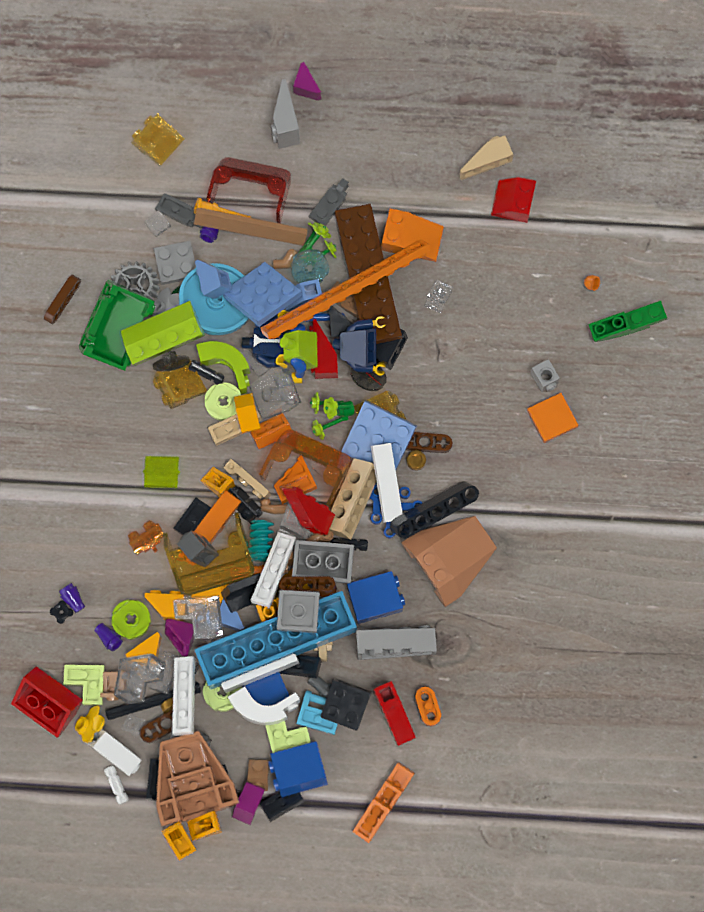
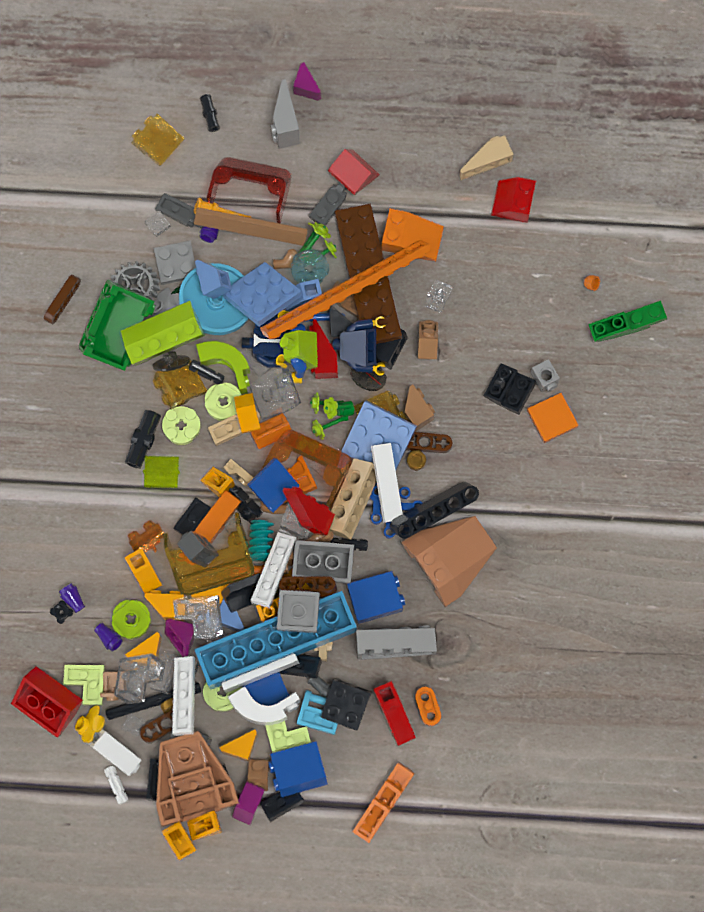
none -> light orange slope [124,548,162,594]
none -> black piece [125,410,161,469]
none -> yellowish green plate [162,406,201,445]
none -> black pin [200,94,220,132]
none -> light orange slope [219,729,258,762]
none -> blue tile [247,458,300,513]
none -> slope [328,149,379,195]
none -> medium nougat slope [404,385,435,432]
none -> medium nougat slope [418,320,438,359]
none -> black slope [484,363,536,415]

